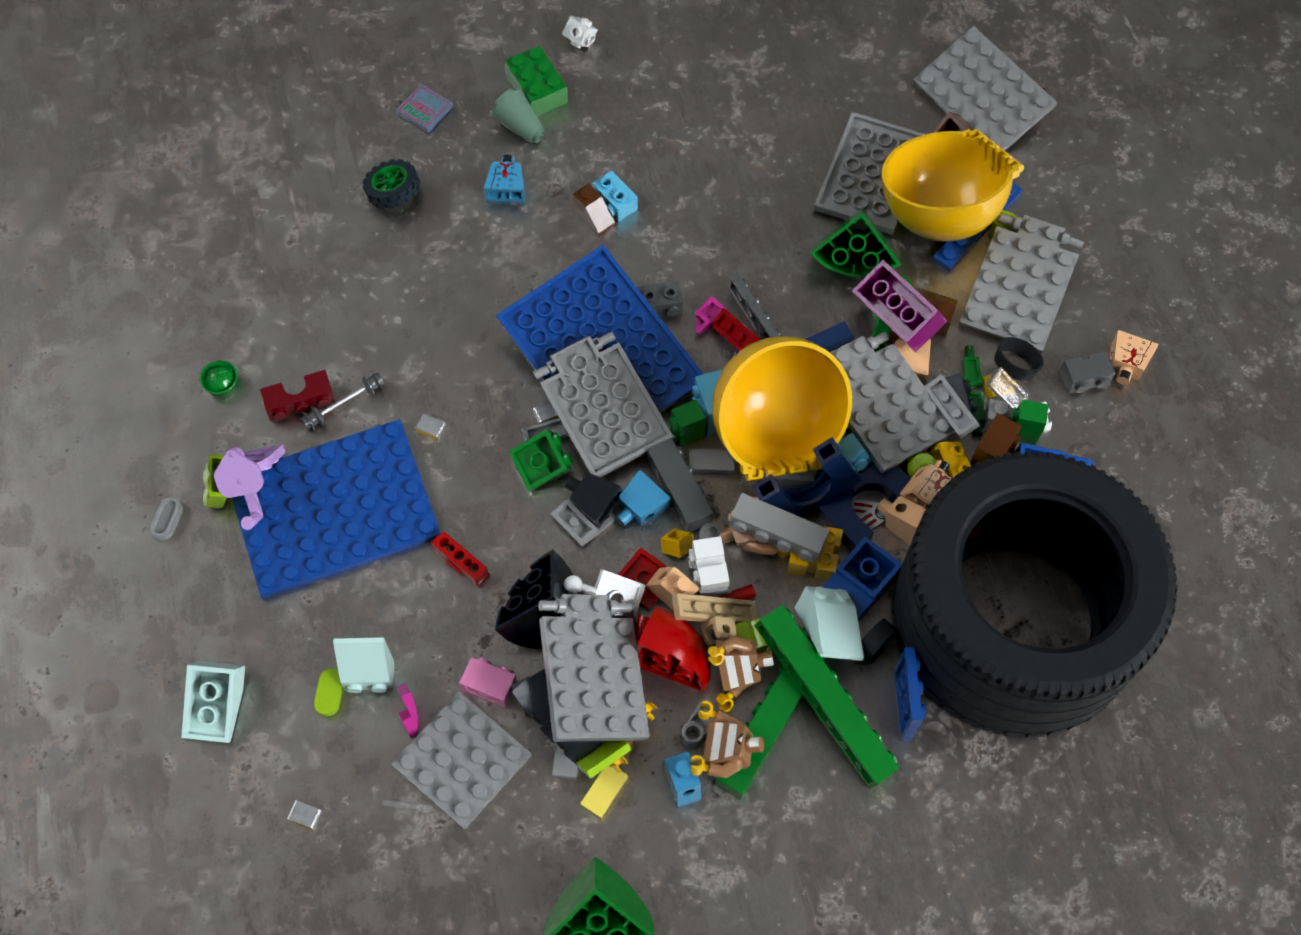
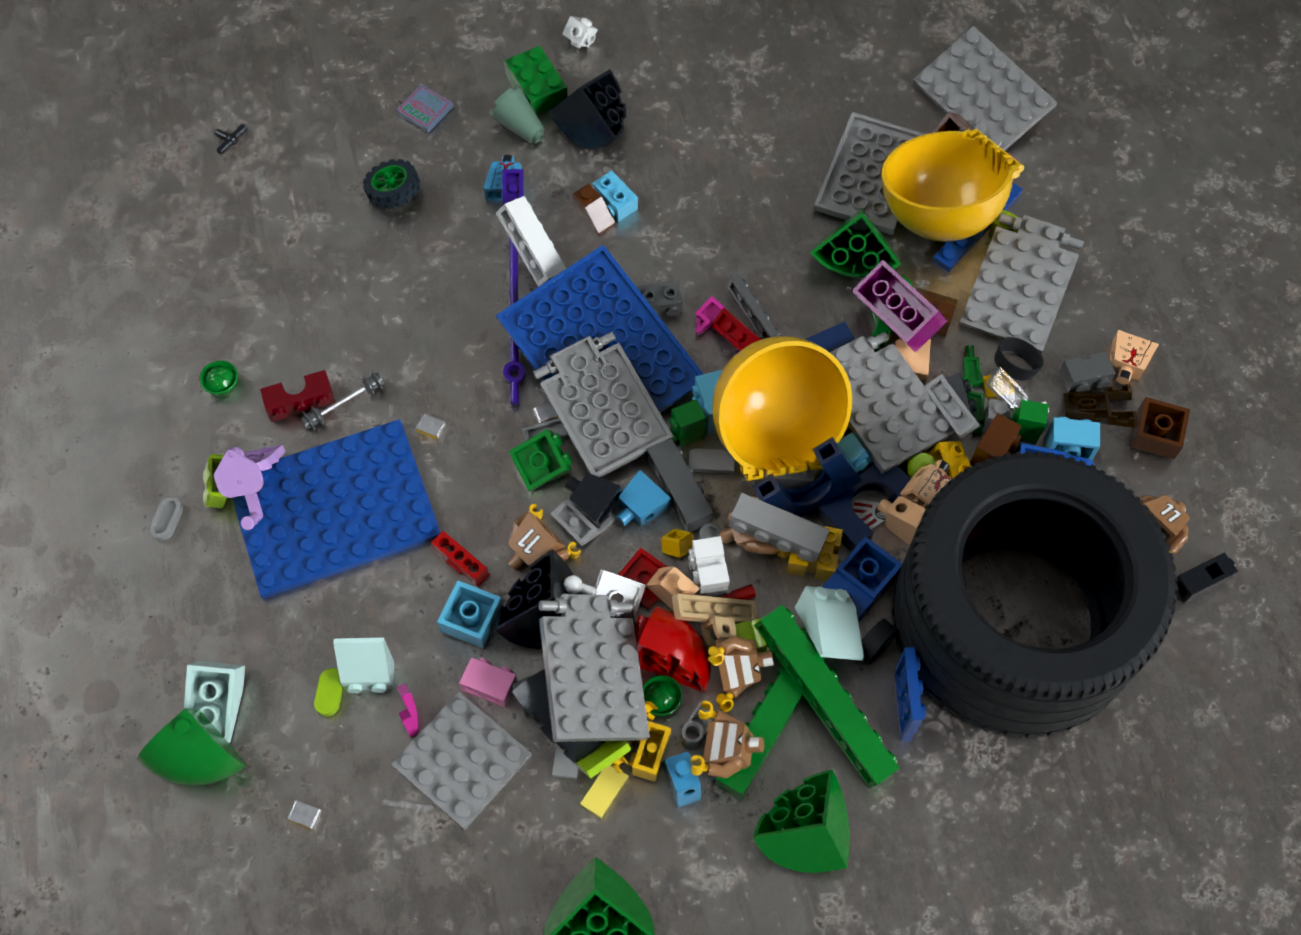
none -> green brick [137,708,248,786]
none -> black piece [214,124,247,155]
none -> medium azure brick [437,580,503,649]
none -> white brick [496,196,566,287]
none -> dark purple bar [502,169,526,405]
none -> medium nougat torso [507,504,581,571]
none -> black brick [548,69,626,149]
none -> yellow brick [629,721,671,782]
none -> green hat [643,675,683,716]
none -> green brick [753,769,850,873]
none -> medium azure brick [1043,417,1100,460]
none -> dark brown wing [1063,384,1138,428]
none -> reddish brown brick [1130,397,1190,459]
none -> medium nougat torso [1140,495,1190,554]
none -> black brick [1176,552,1239,604]

